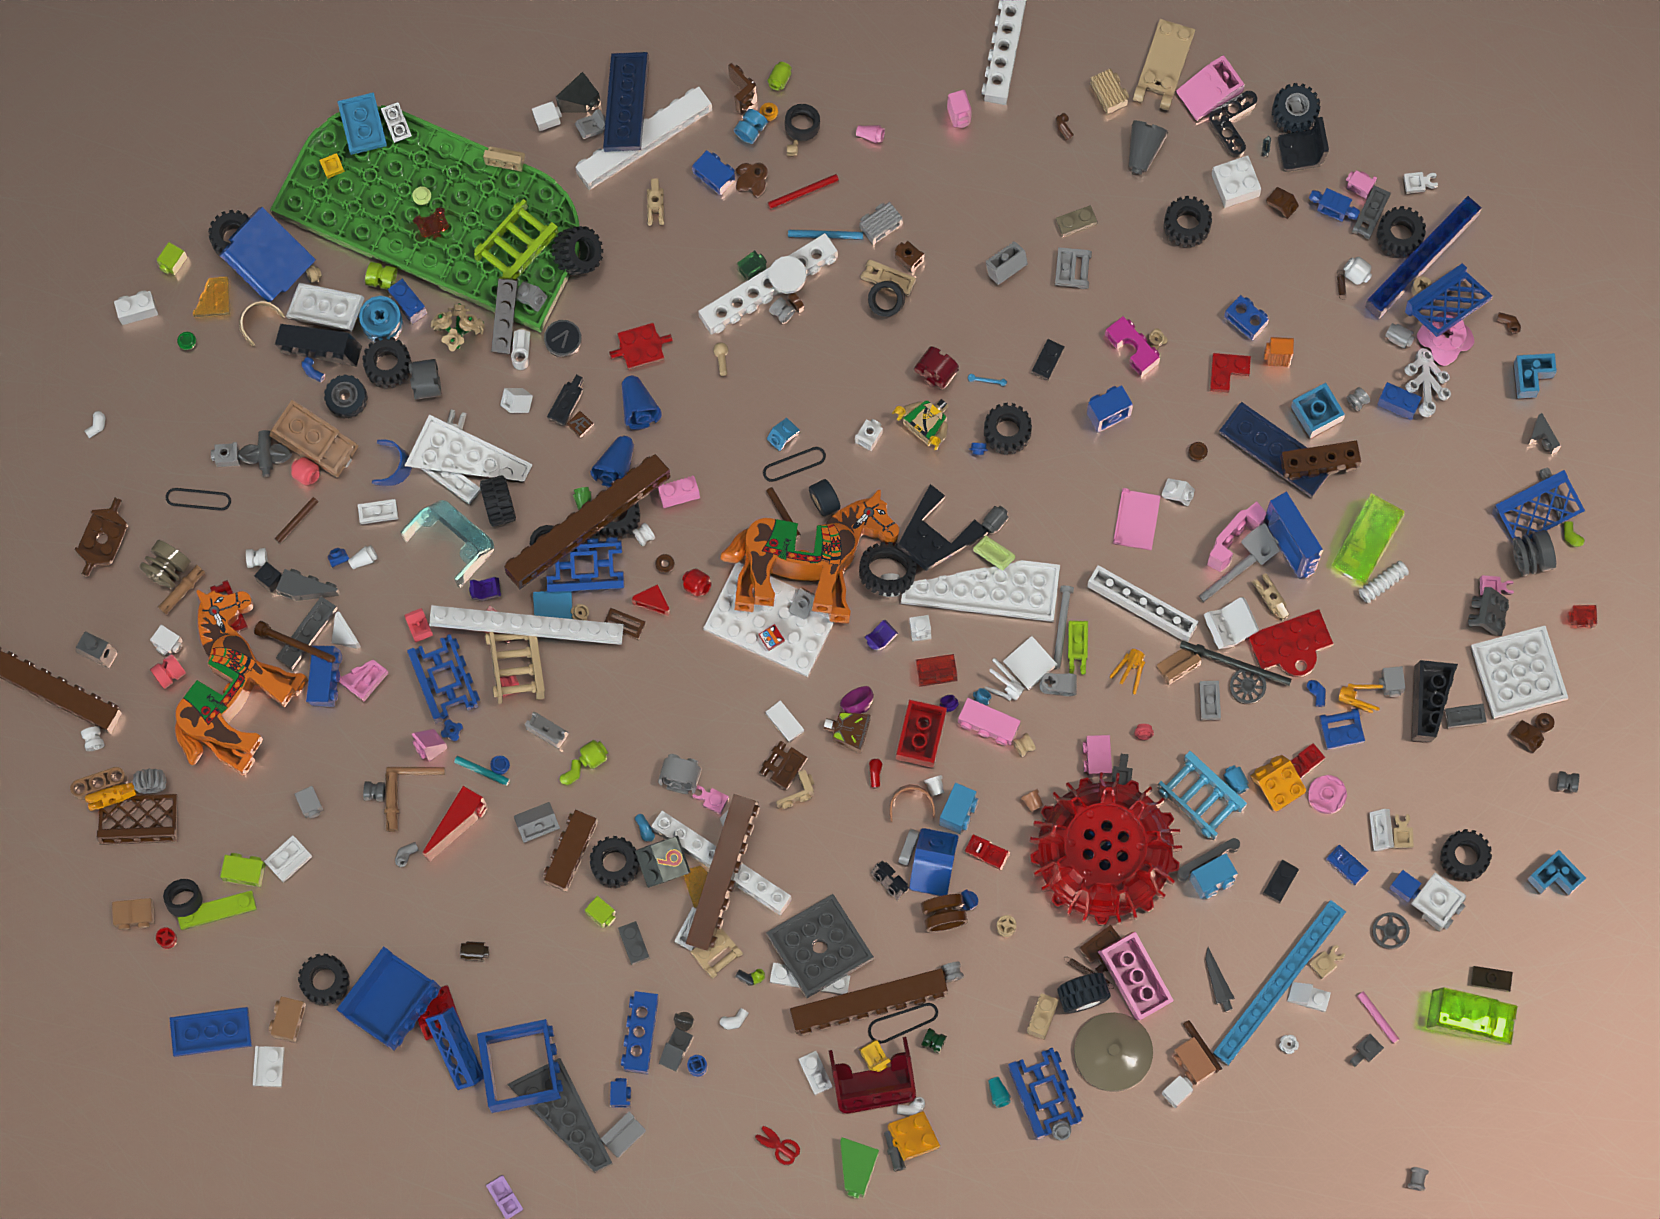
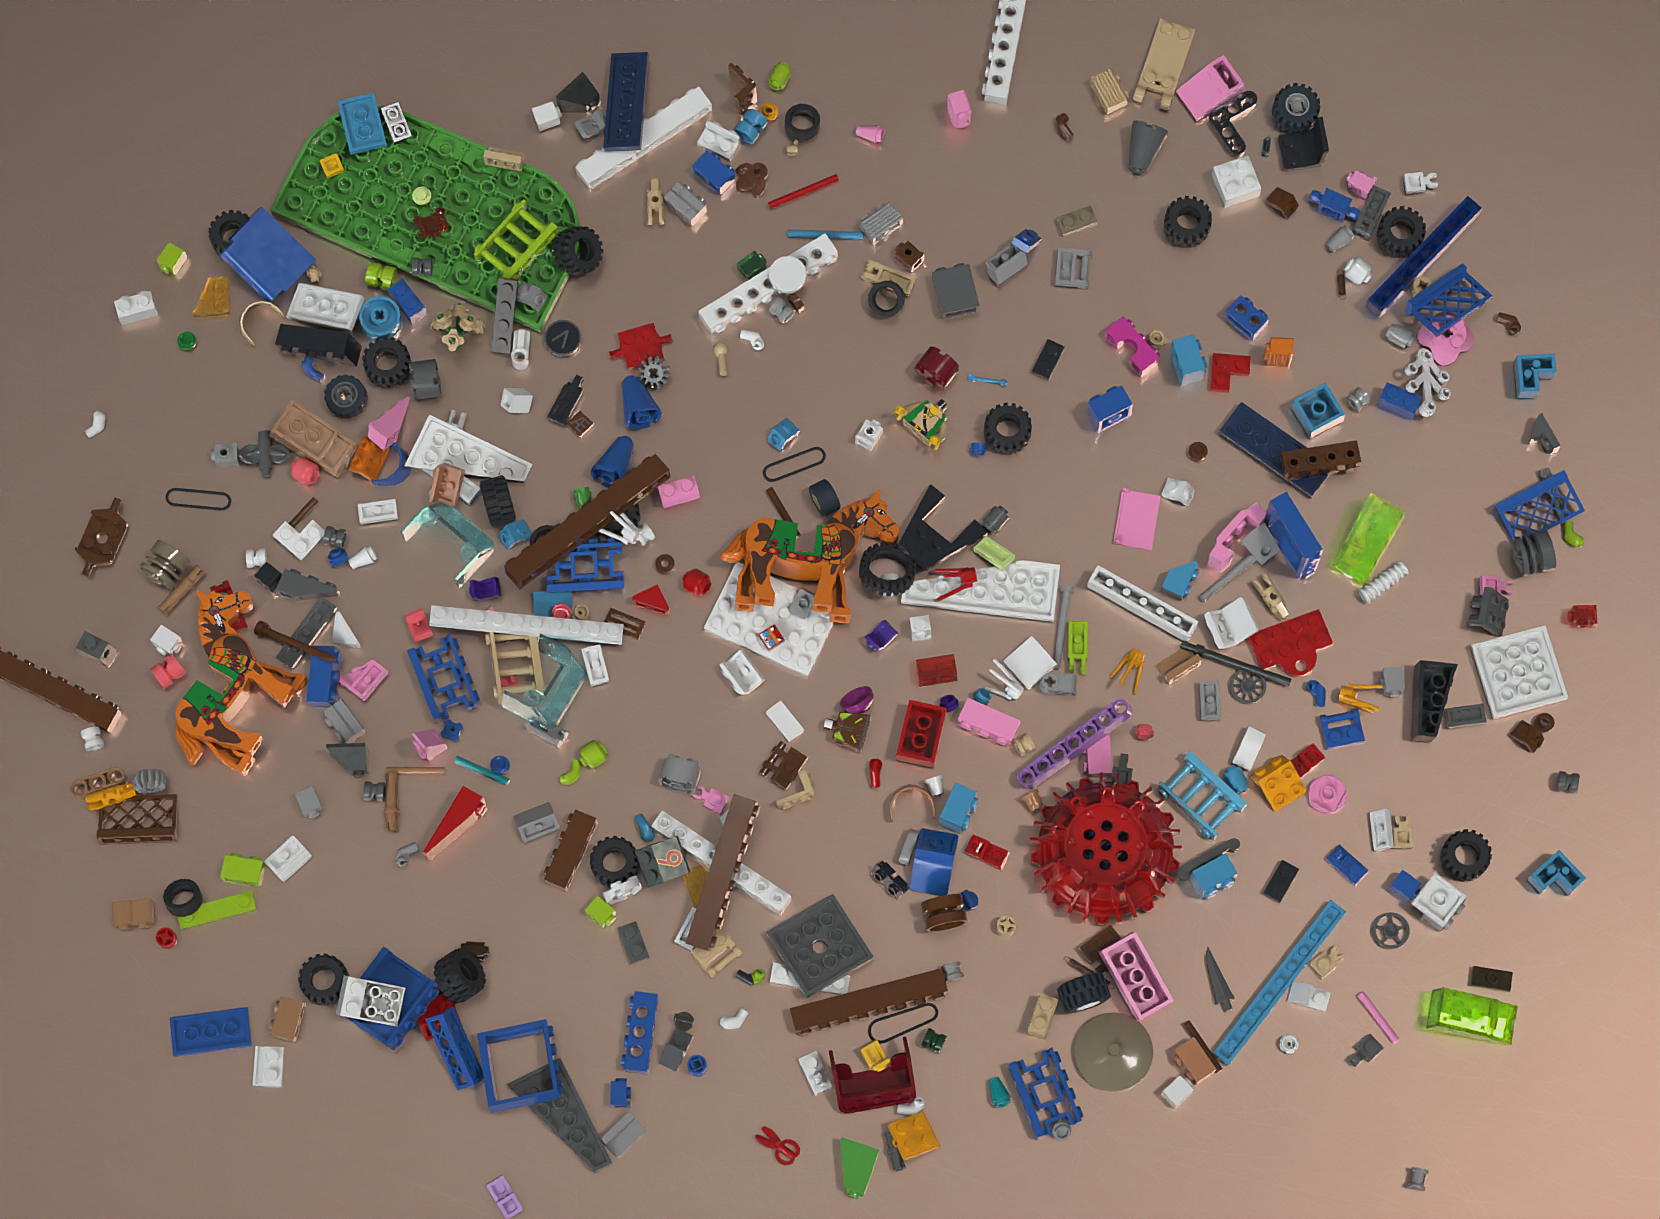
none -> white plate [272,520,325,561]
none -> dark grey wheel [323,526,347,548]
none -> light grey brick [323,699,366,743]
none -> pearl dark grey slope [326,743,369,777]
none -> white slope [336,975,405,1026]
none -> orange bracket [349,436,390,481]
none -> bright pink slope [367,396,410,450]
none -> dark grey wheel [412,257,433,277]
none -> nougat bracket [429,463,465,507]
none -> black tyre [433,948,486,1003]
none -> dark azure bracket [499,519,532,549]
none -> clear light blue windscreen [502,633,587,730]
none -> coral plate [552,603,571,619]
none -> white plate [581,644,610,687]
none -> white plant [599,511,641,545]
none -> white plate [603,876,642,904]
none -> light grey gear [639,356,671,388]
none -> light grey brick [664,182,707,226]
none -> white bracket [697,121,740,162]
none -> white bracket [720,650,765,695]
none -> white arm [740,329,764,350]
none -> dark grey brick [932,263,980,320]
none -> red plant [934,567,977,602]
none -> blue plate [1012,229,1042,253]
none -> medium lavender beam [1018,699,1133,789]
none -> dark azure slope [1160,561,1199,601]
none -> dark azure brick [1170,334,1207,386]
none -> white slope [1232,725,1266,771]
none -> light grey cone [1326,225,1355,252]

